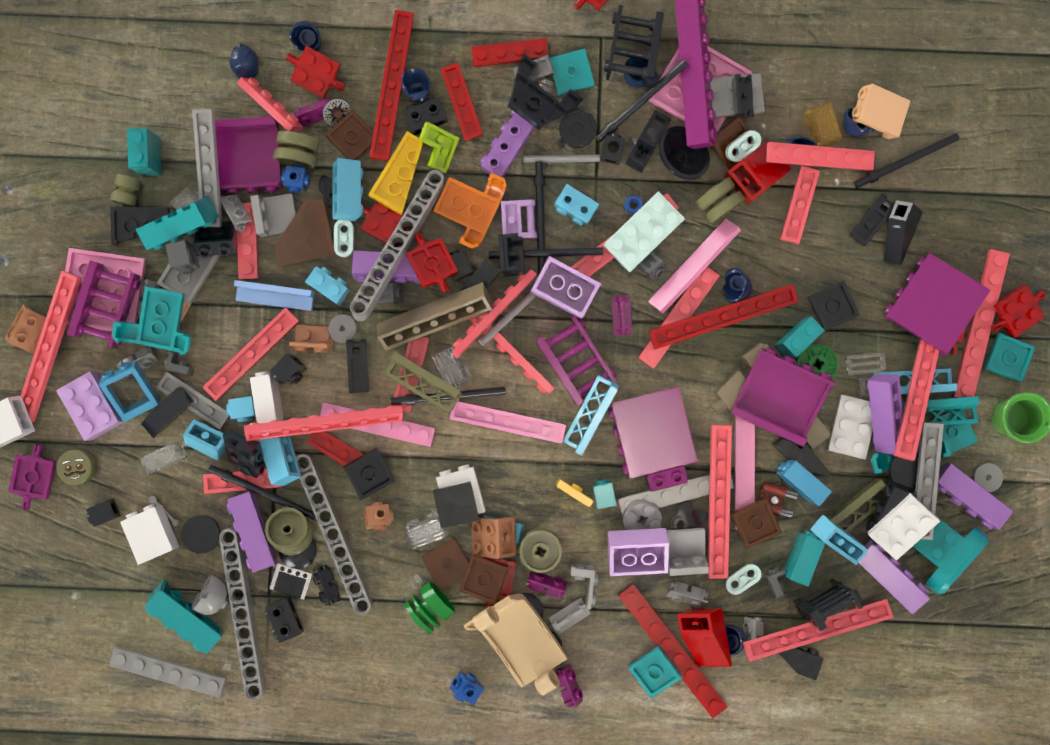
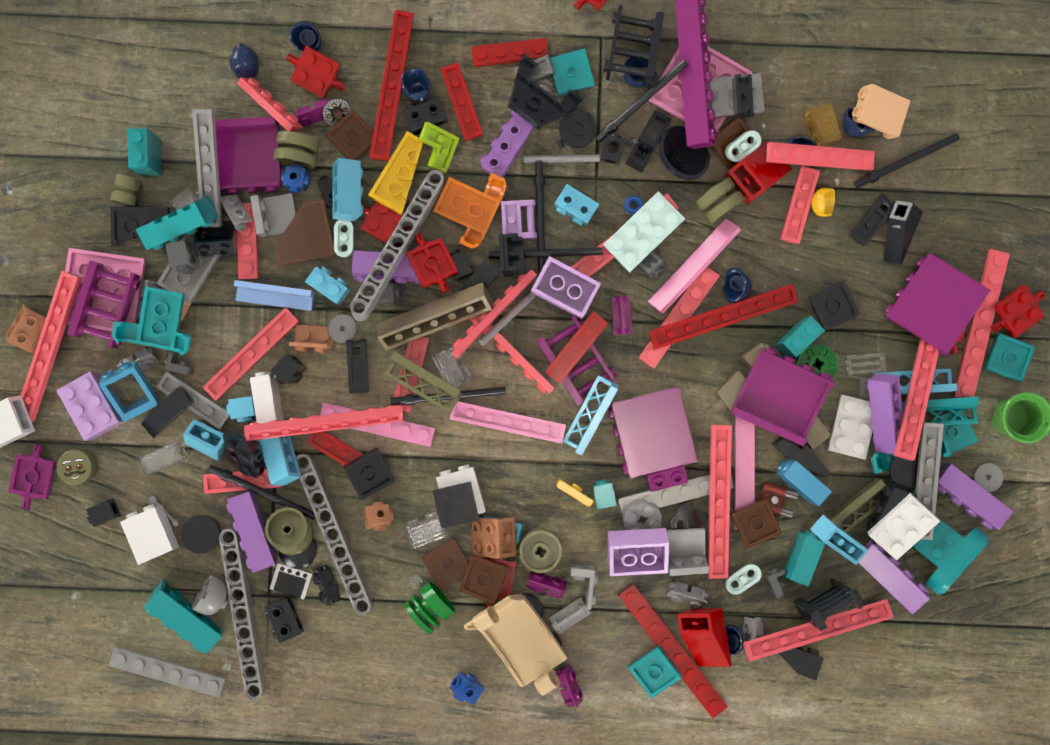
none -> red plate [545,311,608,384]
none -> yellow hair [811,188,835,217]

